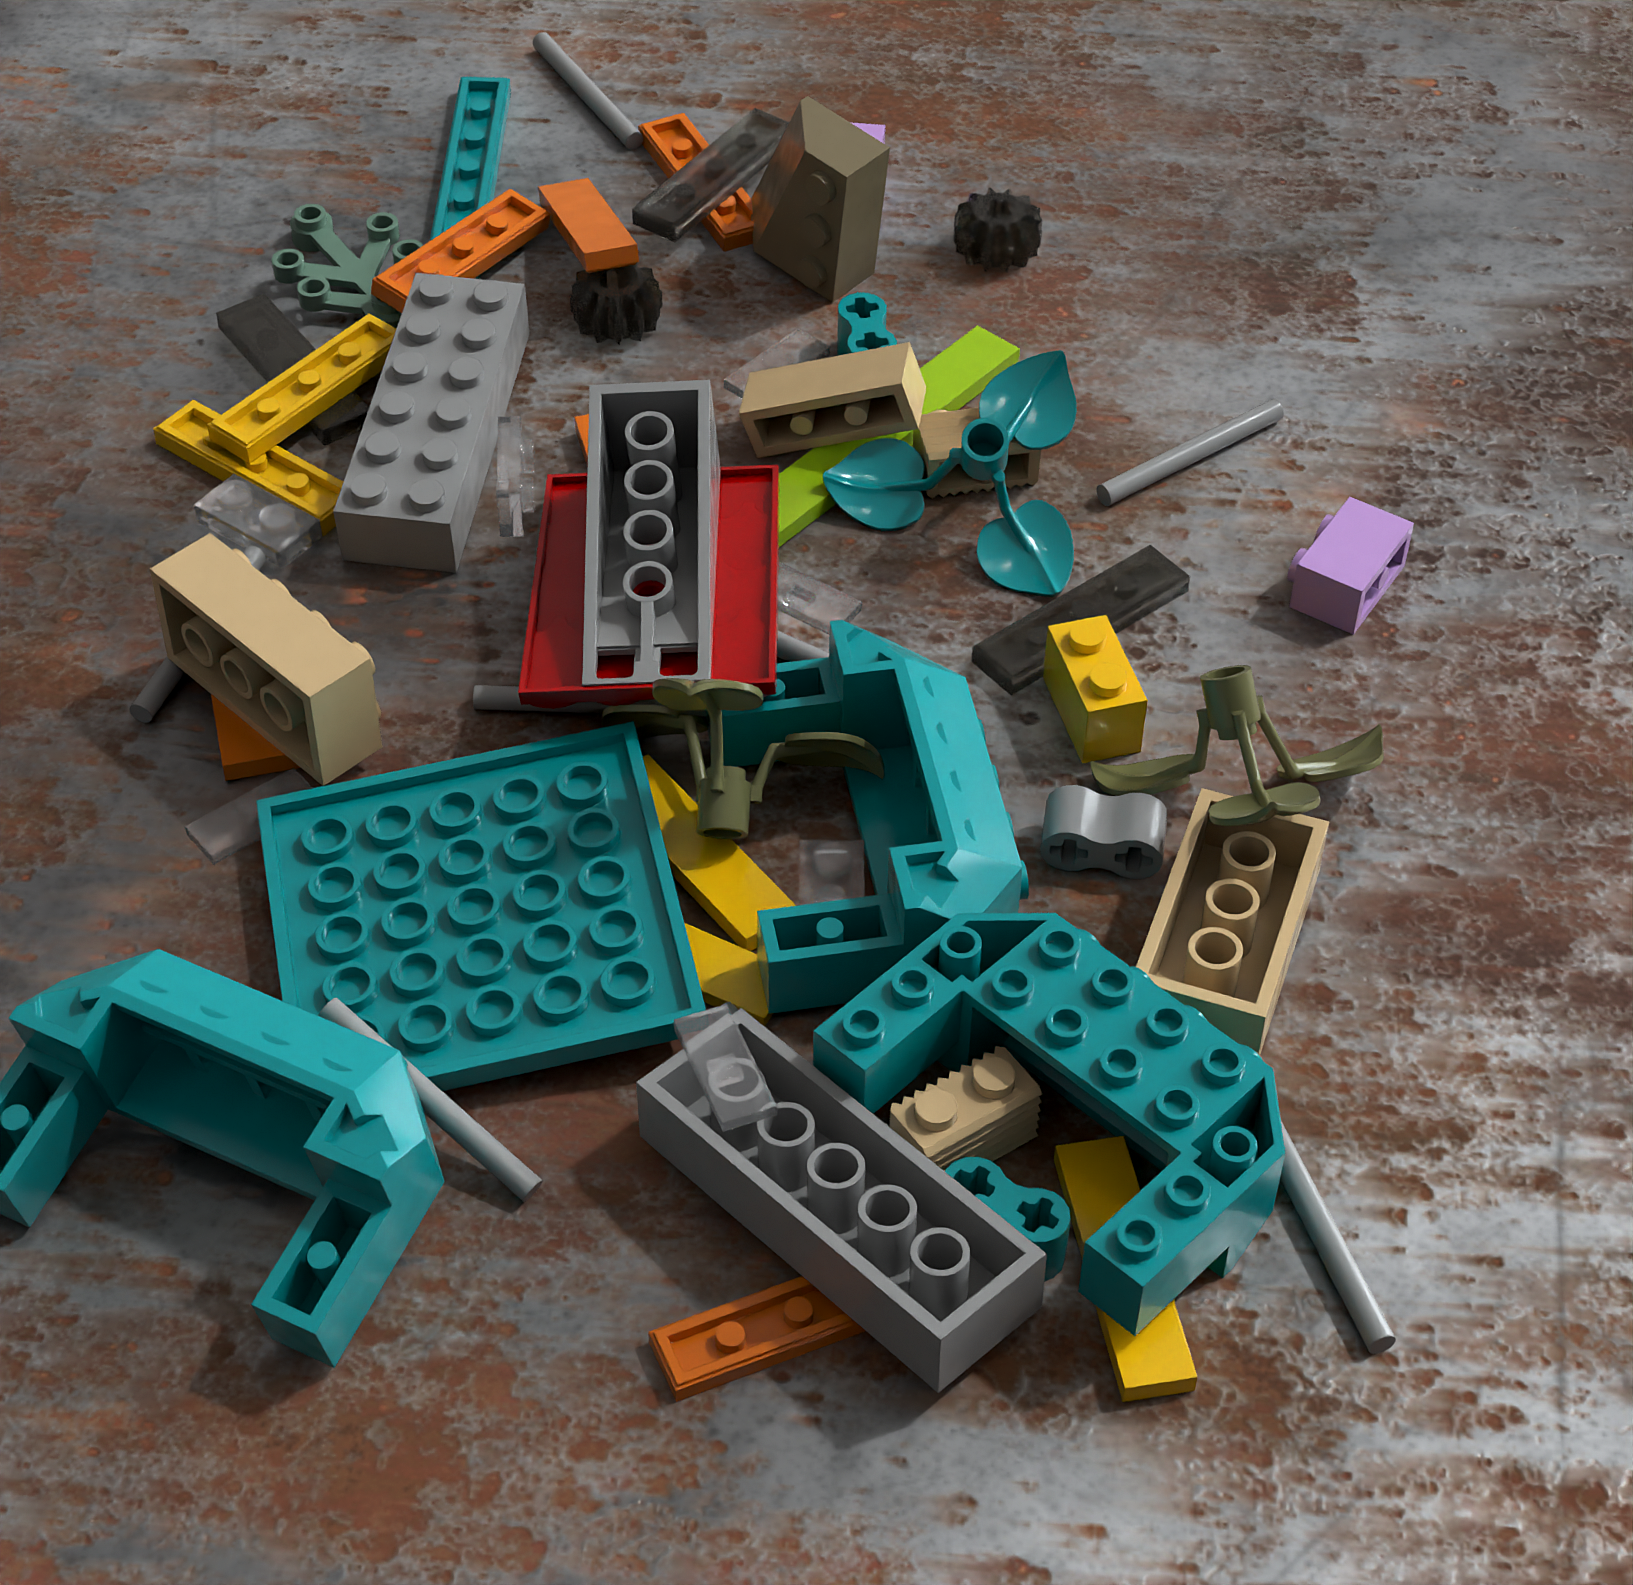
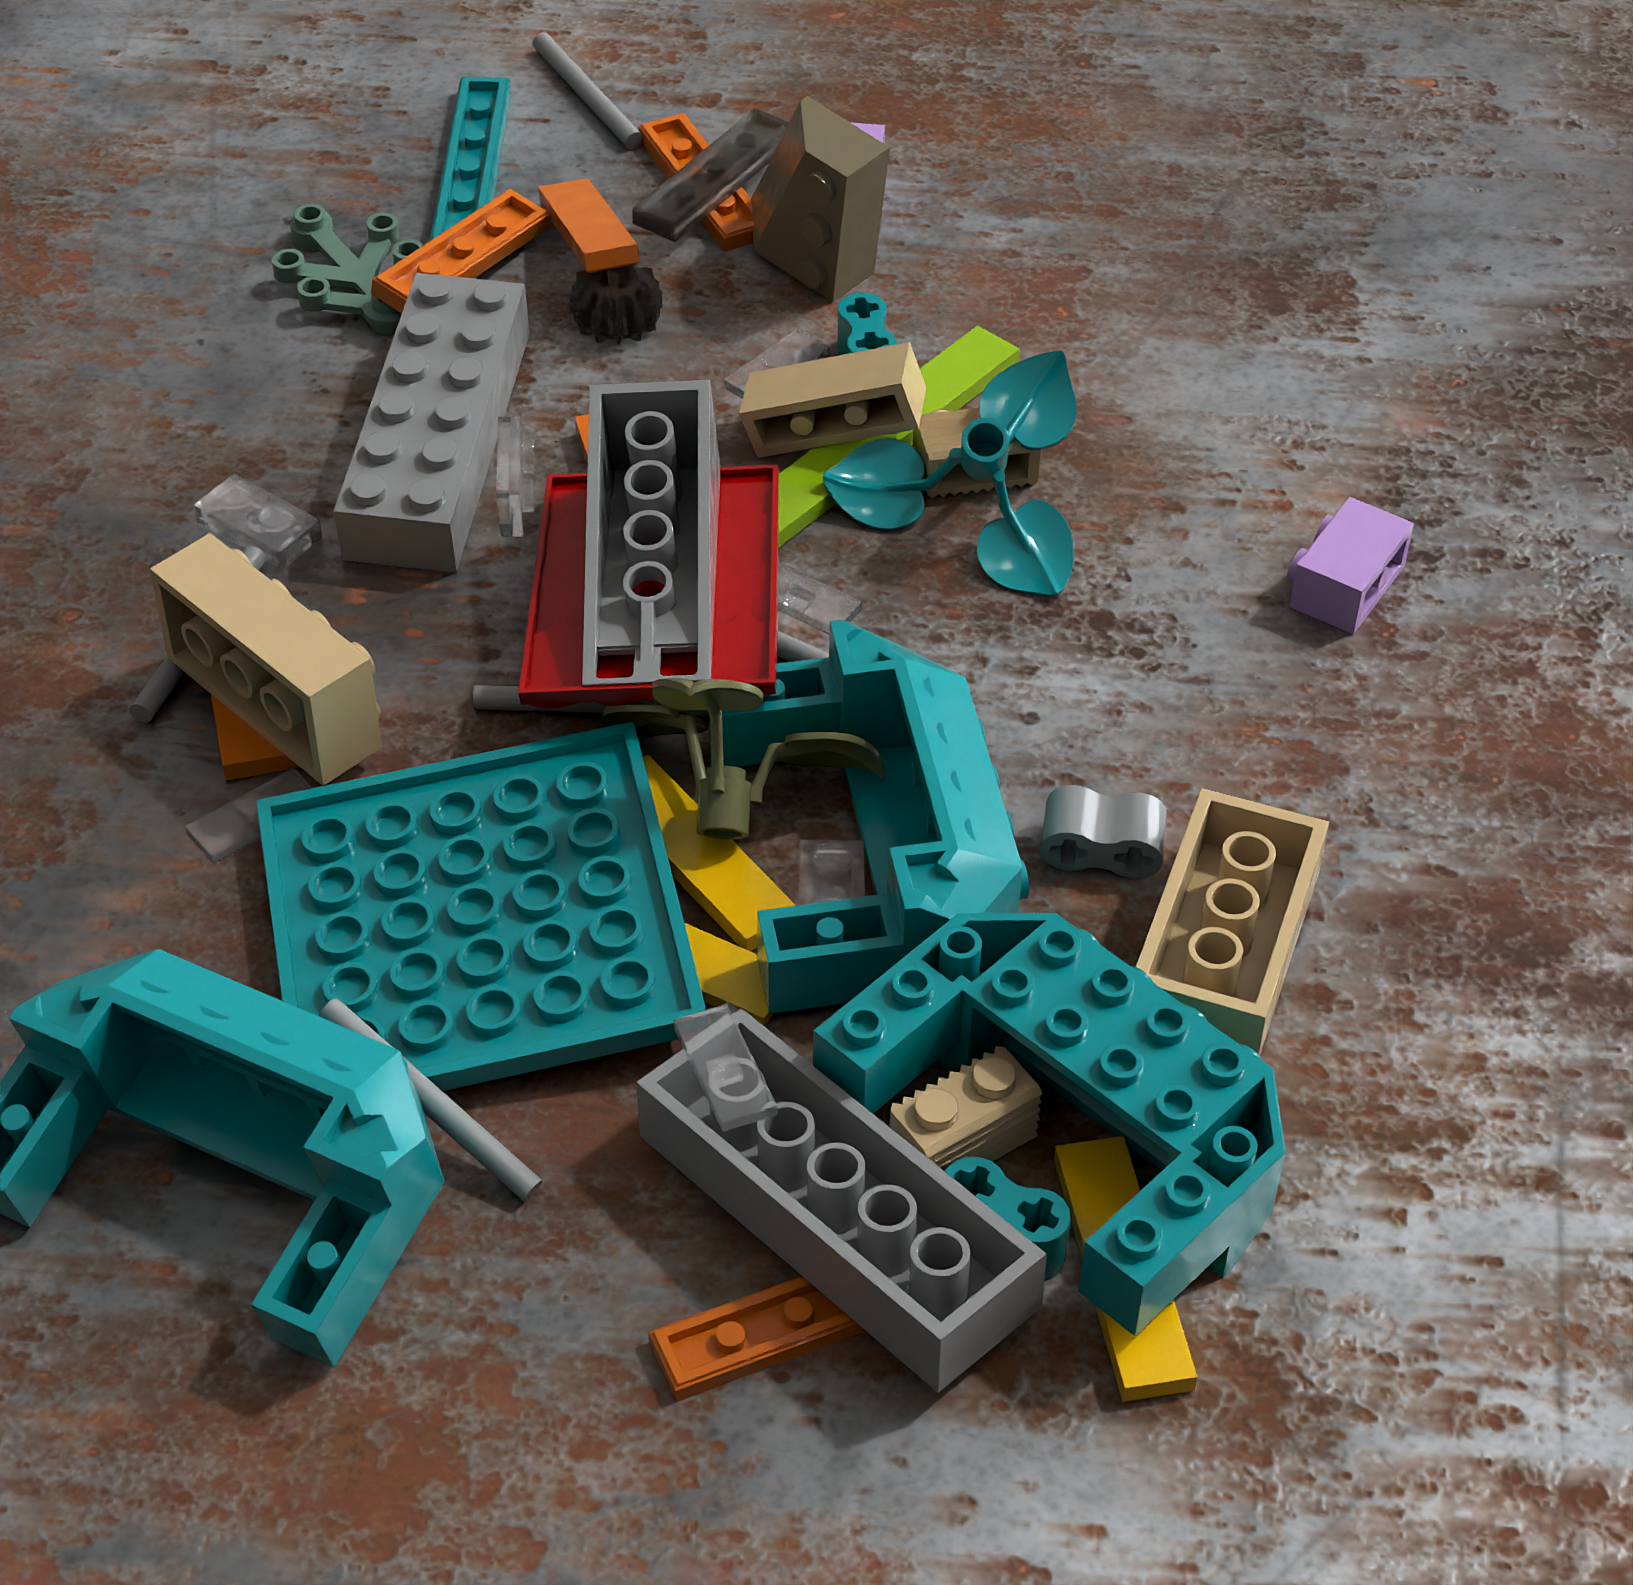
yellow tile [153,400,343,537] -> none
yellow tile [207,313,396,464] -> none
clear smoke tile [216,294,369,446] -> none
clear smoke gear [953,188,1042,273] -> none
clear smoke tile [971,545,1191,696] -> none
yellow brick [1043,615,1148,764] -> none
olive plant [1090,665,1384,826] -> none
light grey bar [1096,399,1284,506] -> none
light grey bar [1280,1121,1396,1354] -> none

